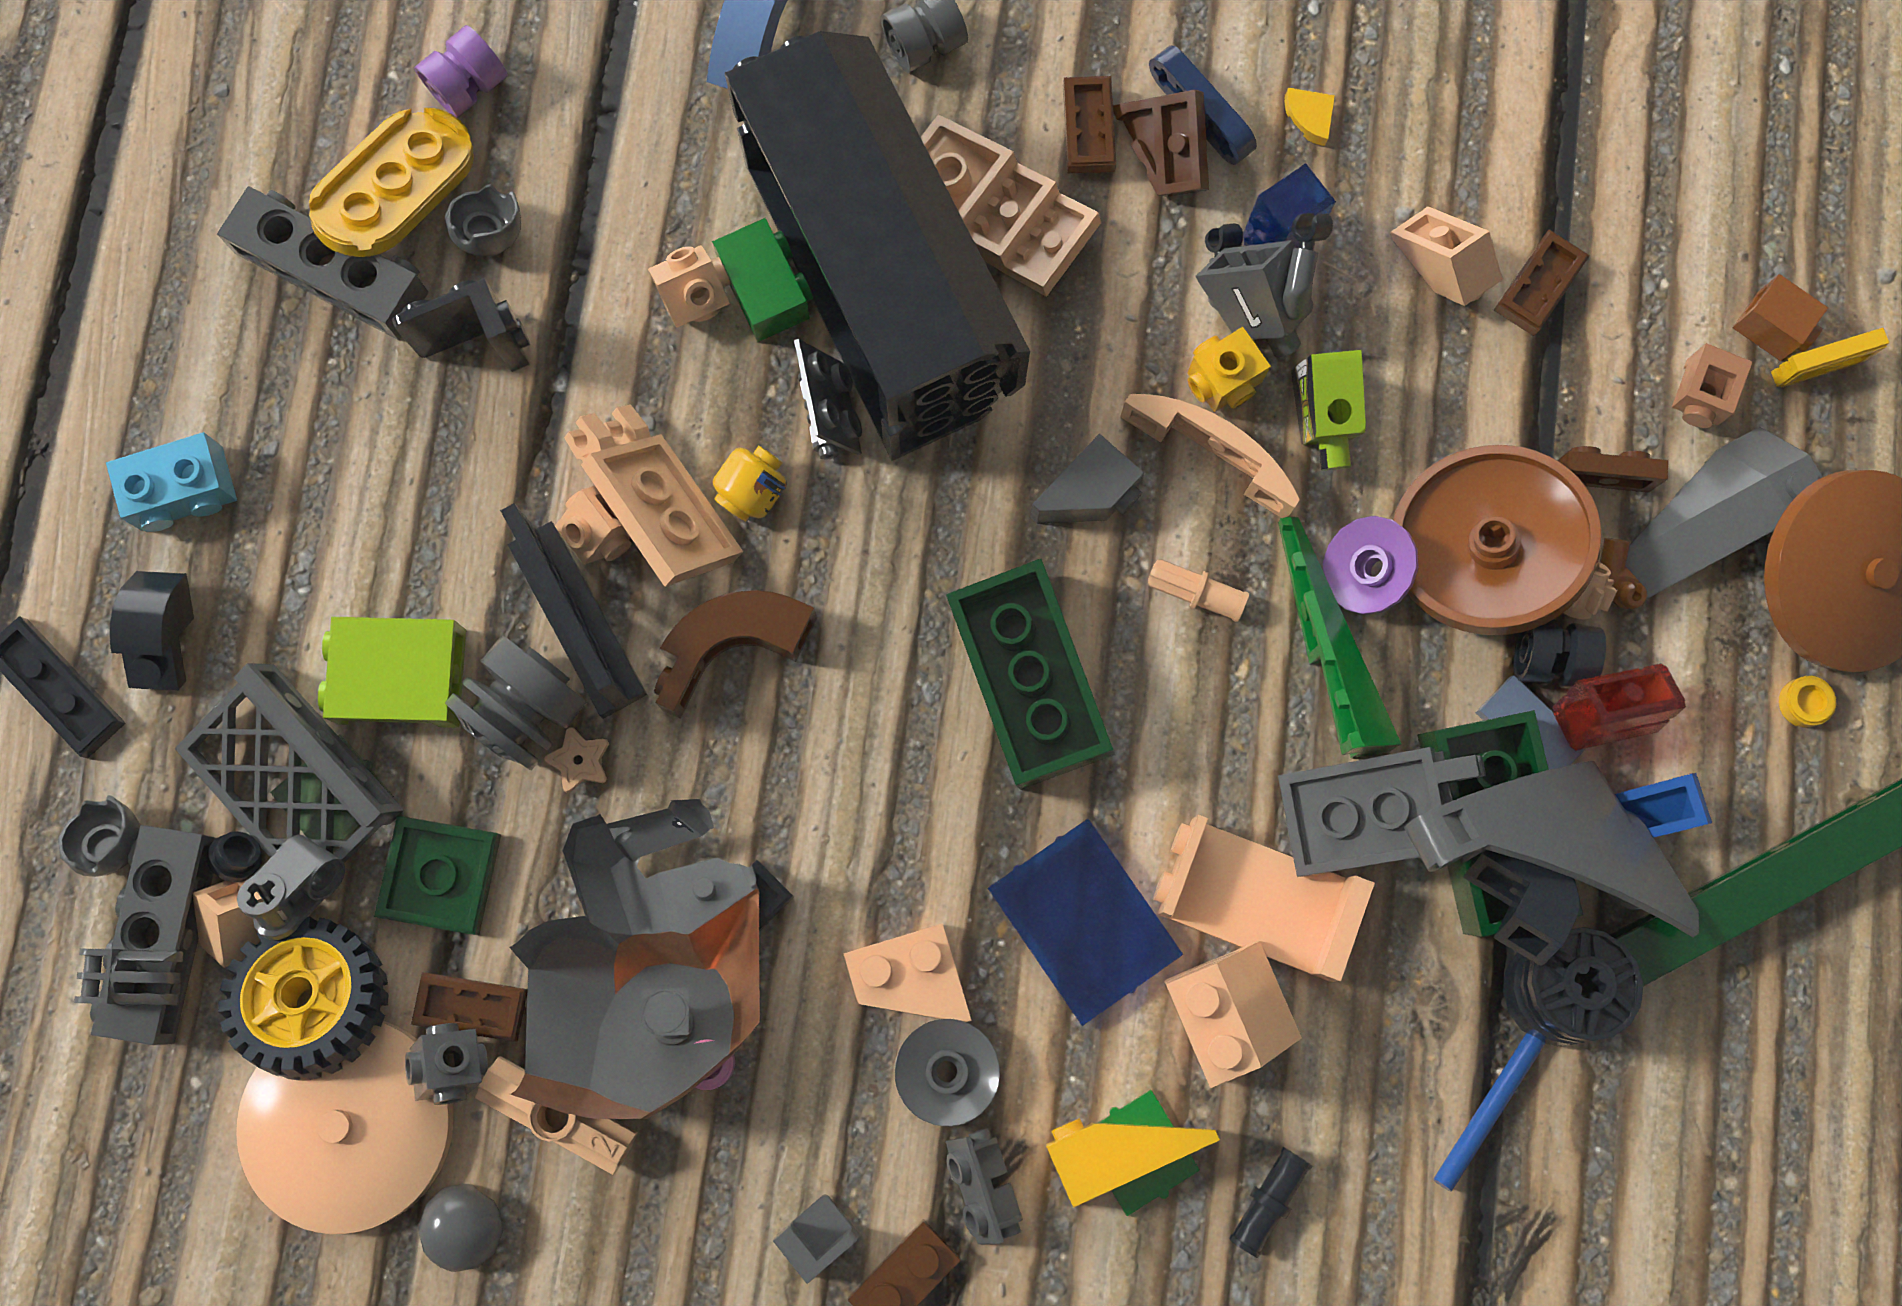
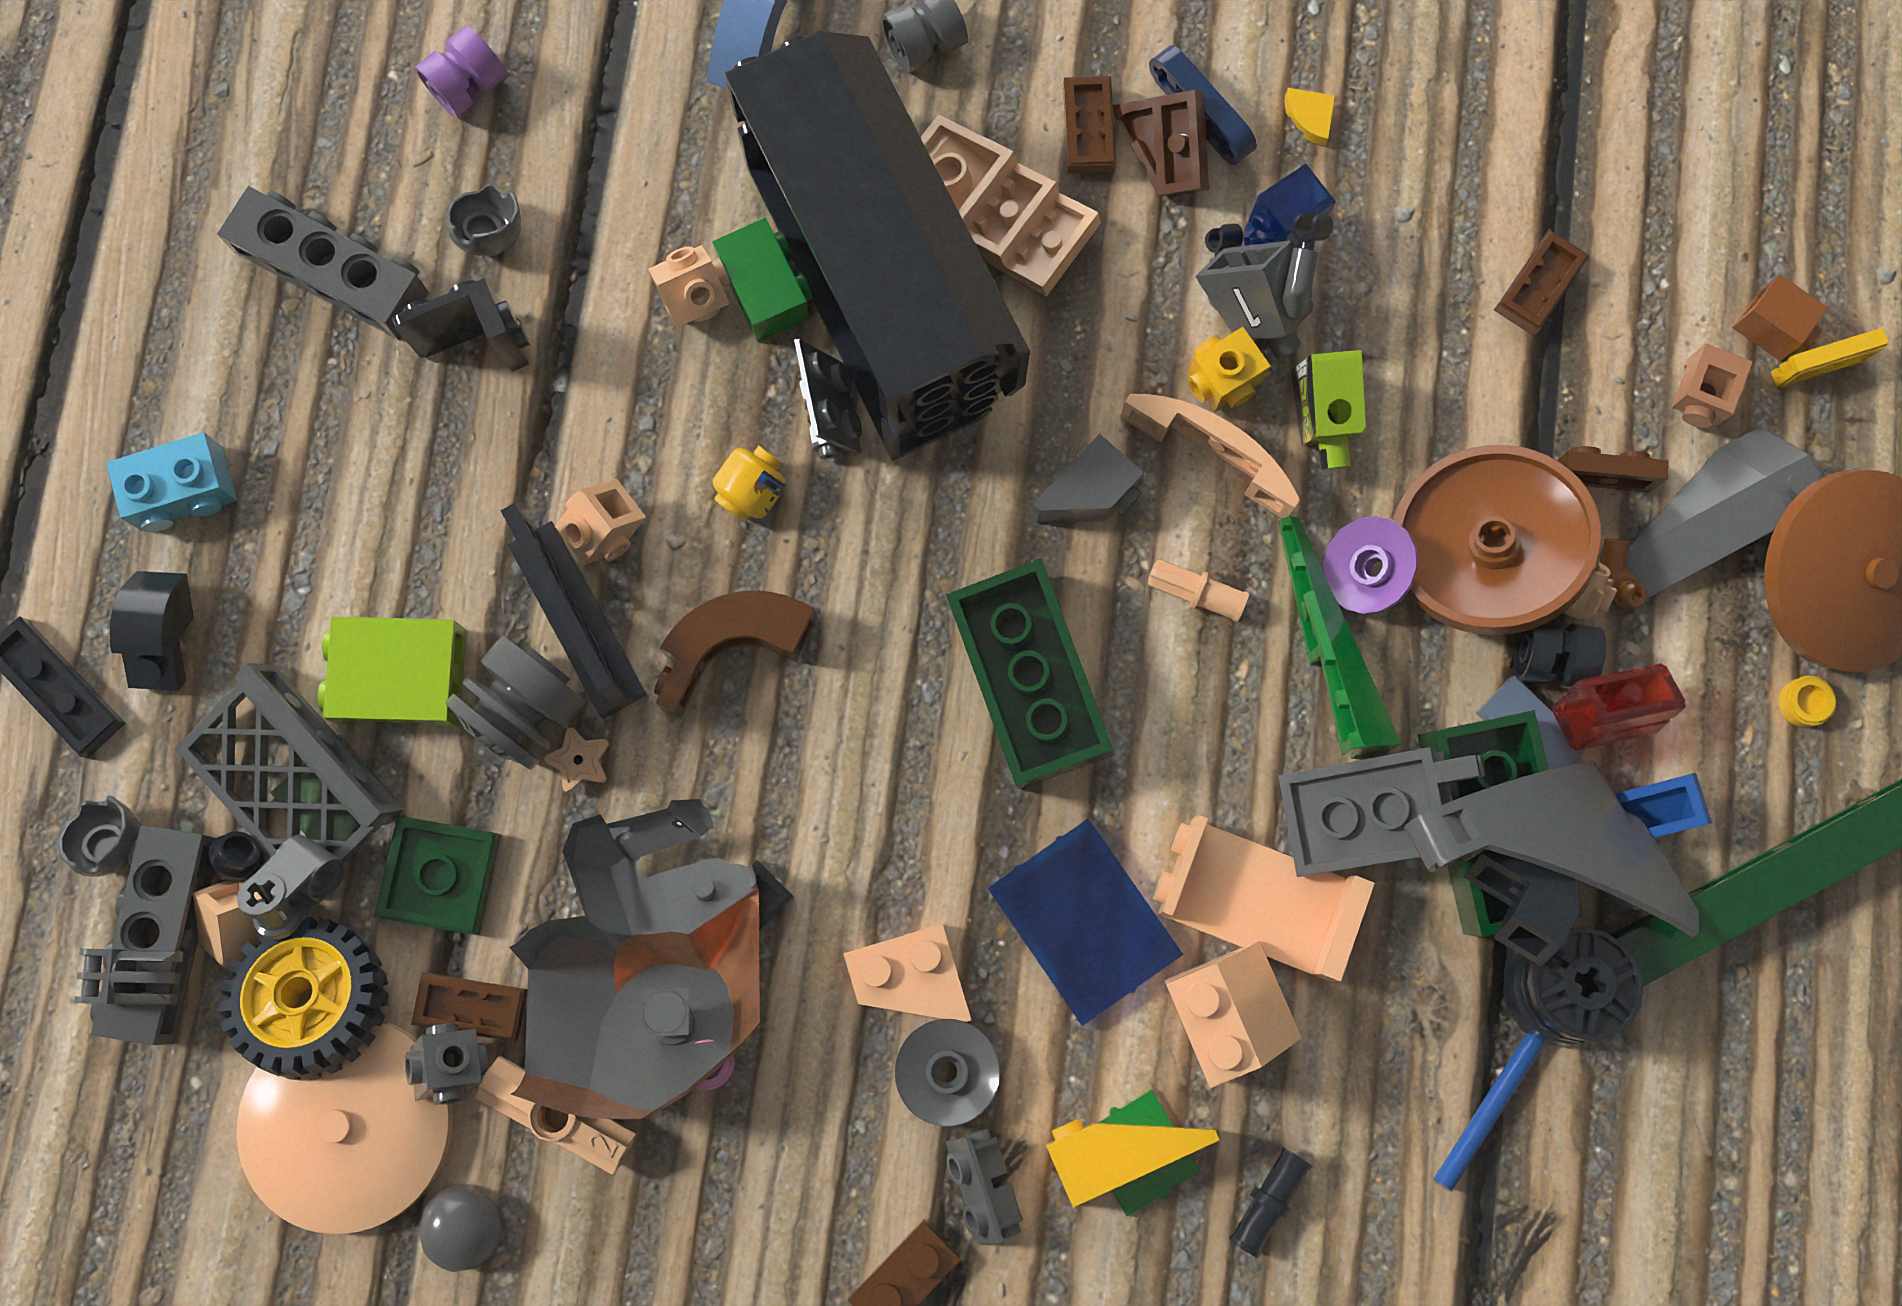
yellow tile [309,108,474,257] -> none
light nougat tile [564,404,743,587] -> none
dark grey panel [773,1194,859,1284] -> none
light nougat slope [1391,207,1503,306] -> none

